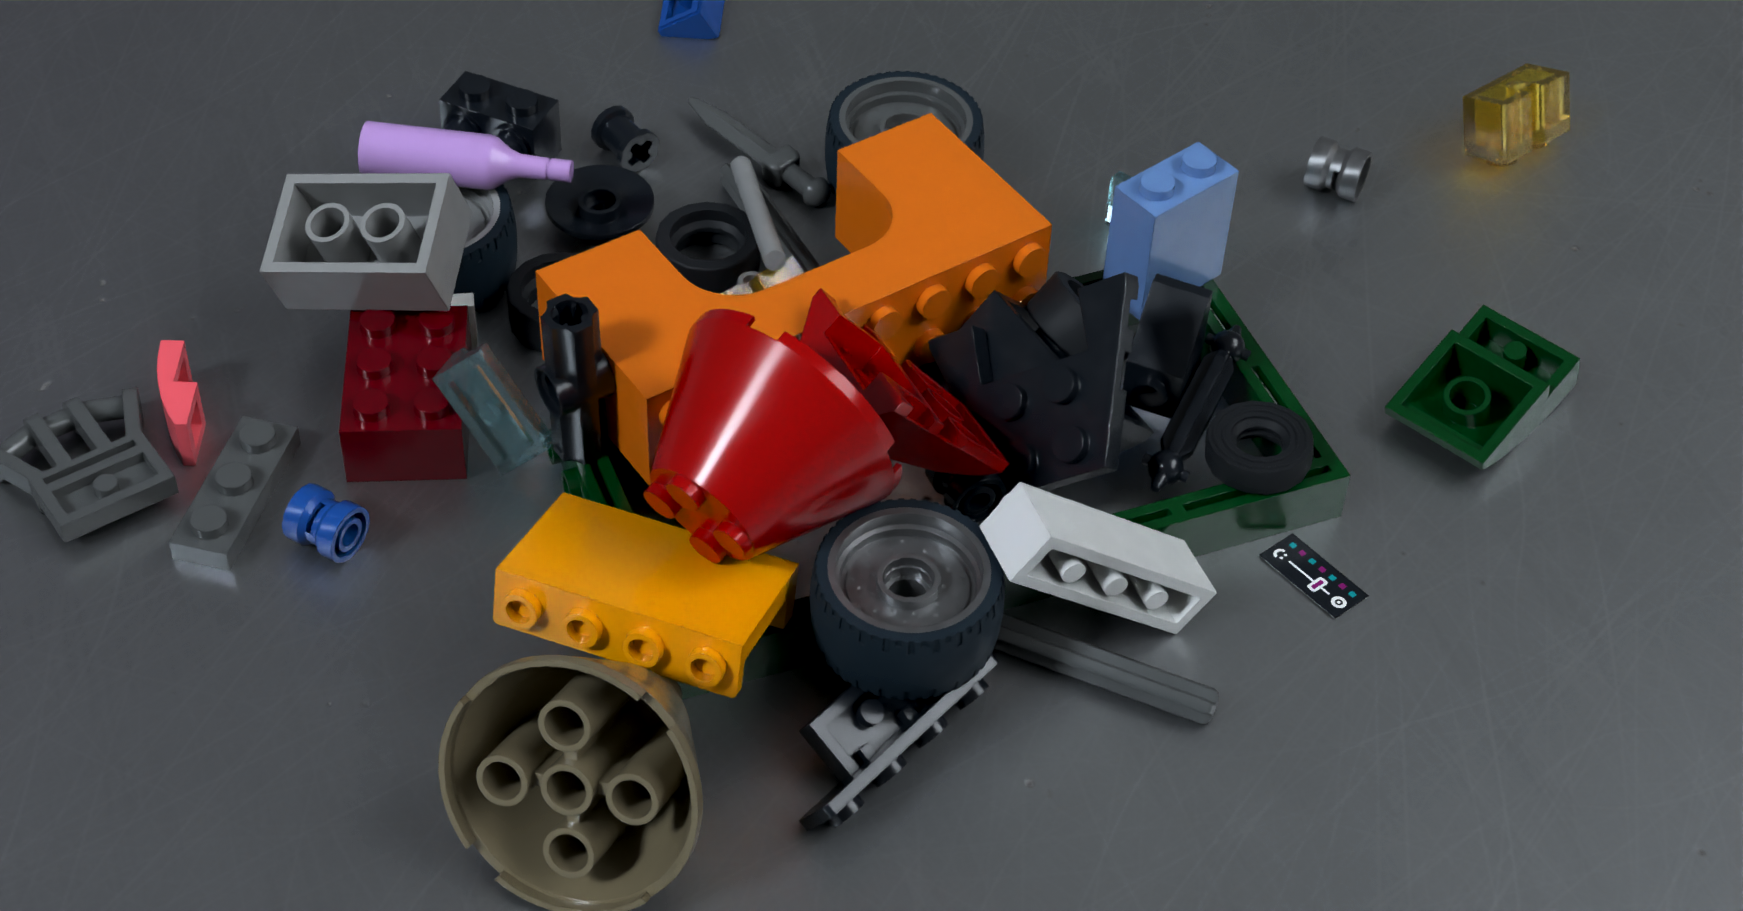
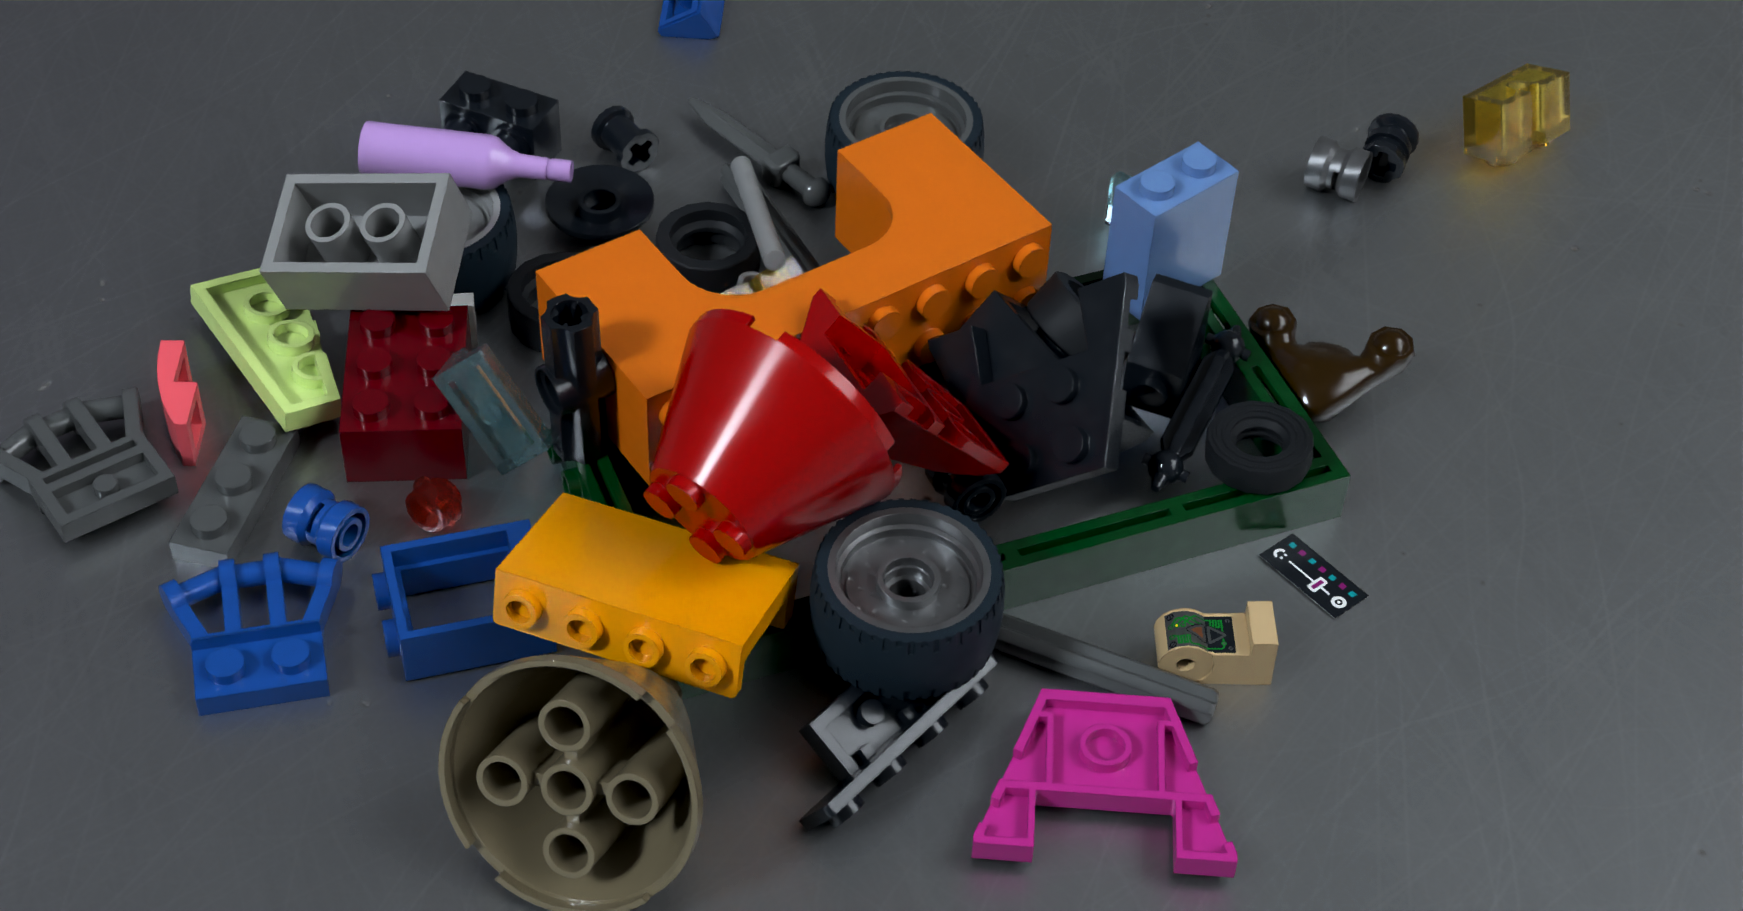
white brick [979,482,1217,634] -> none
dark green slope [1385,305,1581,470] -> none
none -> blue plate [158,552,343,716]
none -> yellowish green wing [190,268,341,432]
none -> blue window [372,519,557,681]
none -> clear red plate [405,476,463,533]
none -> dark pink wing [971,688,1238,878]
none -> tan leg [1154,601,1279,685]
none -> dark brown head [1248,304,1415,423]
none -> black bush [1362,113,1419,183]

